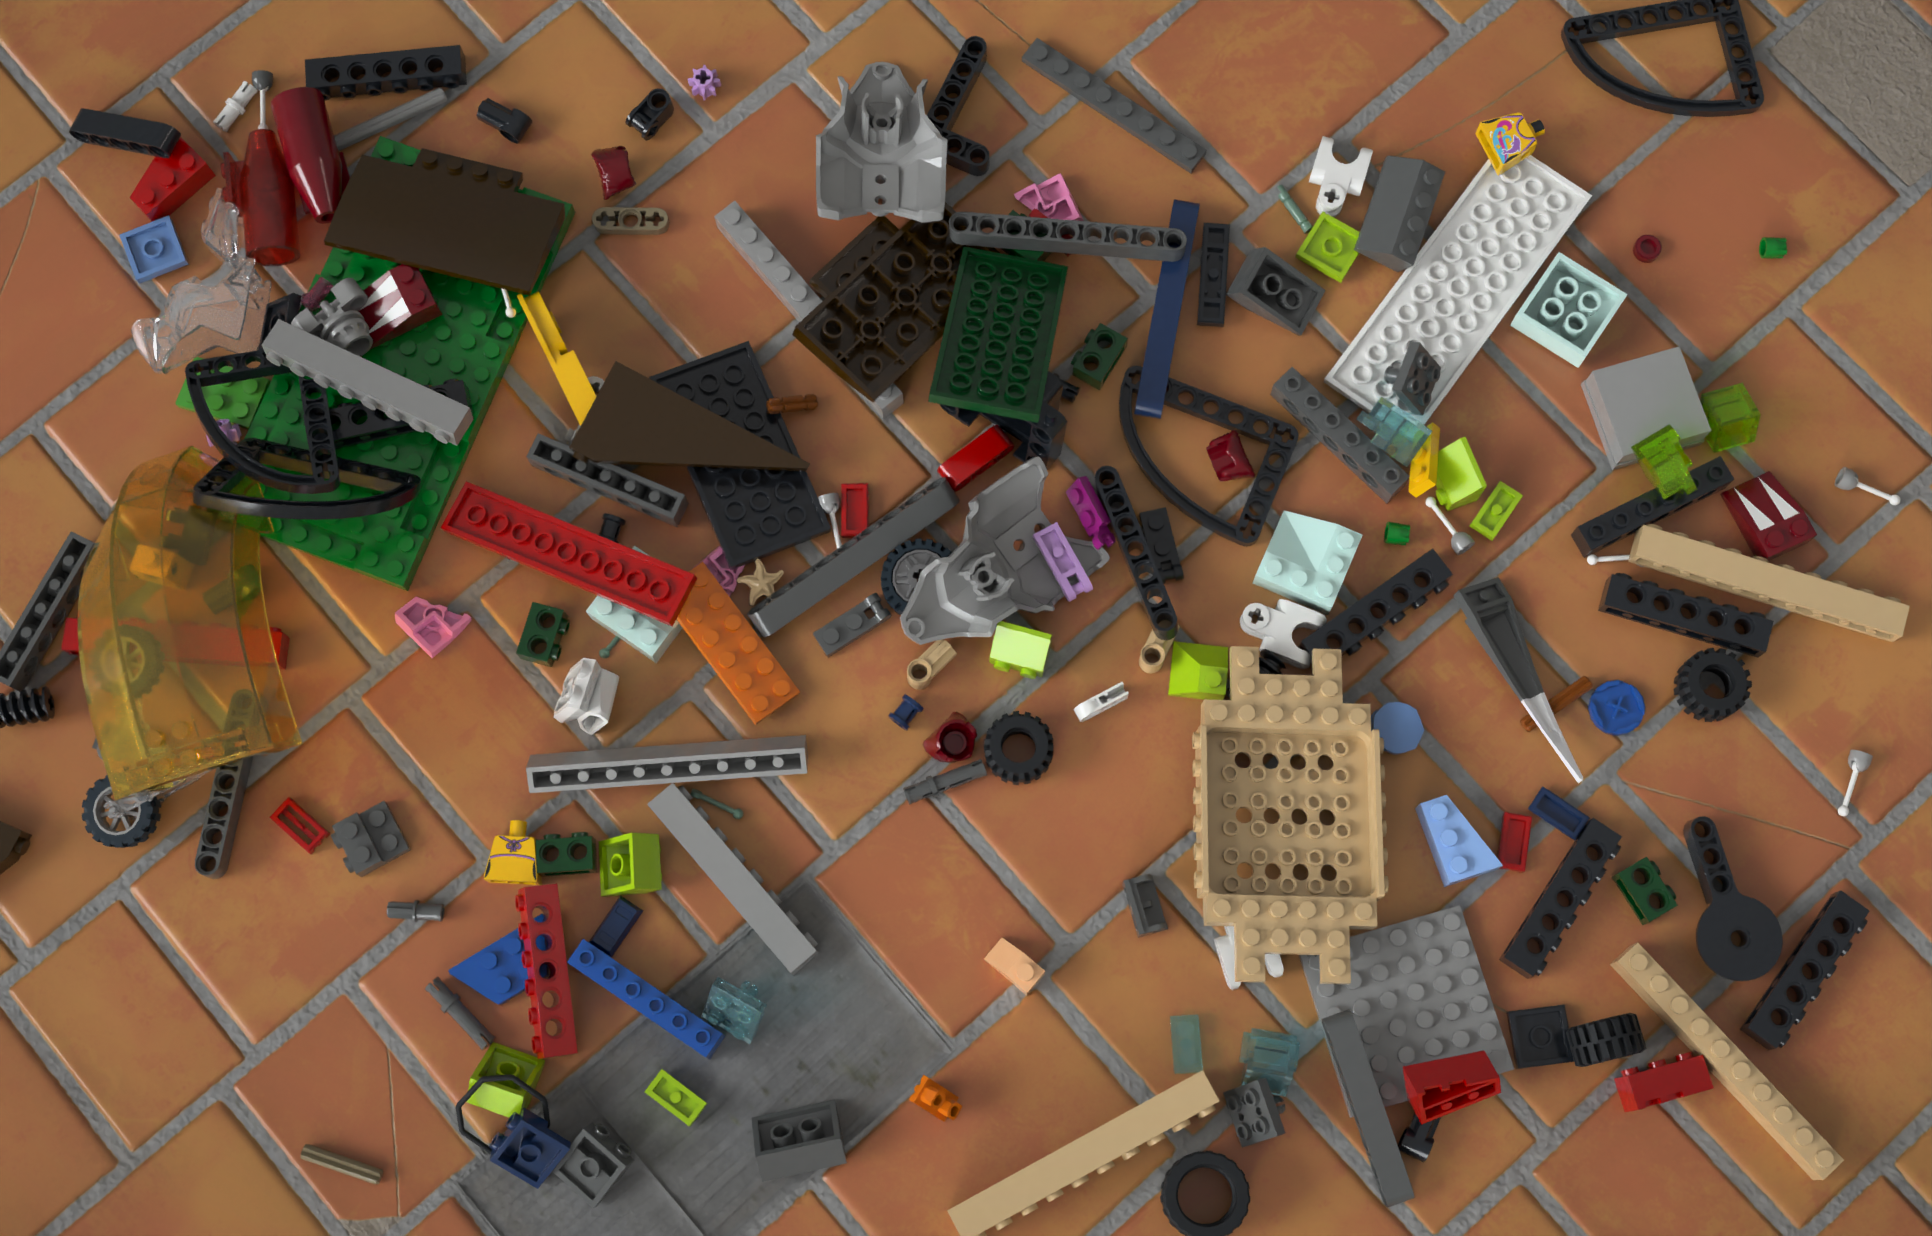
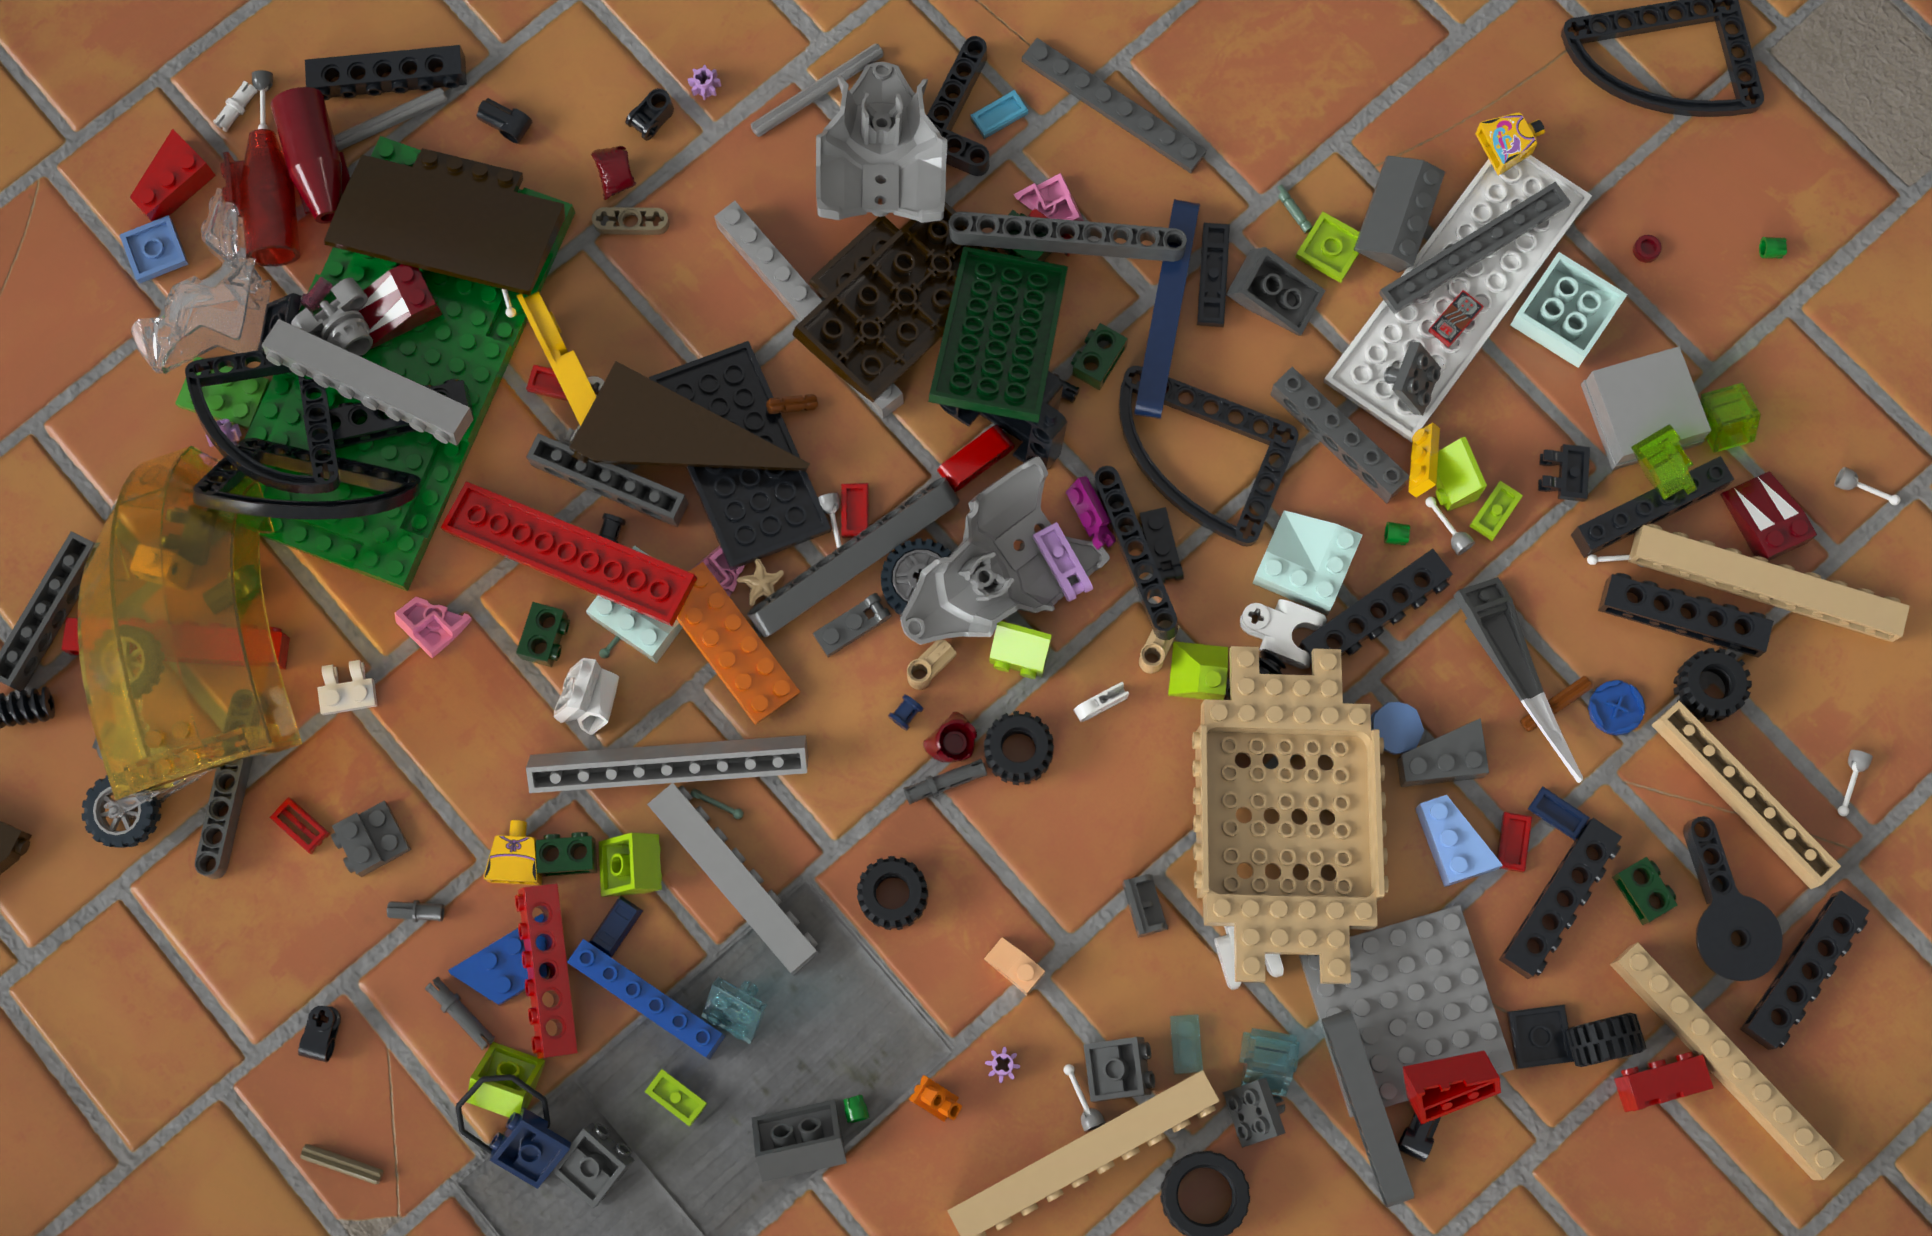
black beam [69,108,181,158] -> none
dark red hair [1206,430,1255,481] -> none
white piece [1309,136,1373,217] -> none
clear light blue plate [1356,397,1432,467] -> none
none -> black piece [298,1006,341,1063]
none -> white plate [317,660,378,715]
none -> red tile [526,364,568,401]
none -> light grey axle [751,43,884,137]
none -> green hose [843,1095,870,1123]
none -> black tyre [857,856,928,930]
none -> medium azure tile [970,90,1028,139]
none -> lavender gear [985,1047,1020,1083]
none -> hinge [1063,1064,1106,1132]
none -> dark grey plate [1083,1037,1155,1102]
none -> dark grey plate [1379,181,1571,314]
none -> dark grey wedge [1397,718,1489,787]
none -> tile [1428,290,1484,347]
none -> black plate [1538,444,1590,502]
none -> tan brick [1652,701,1841,889]

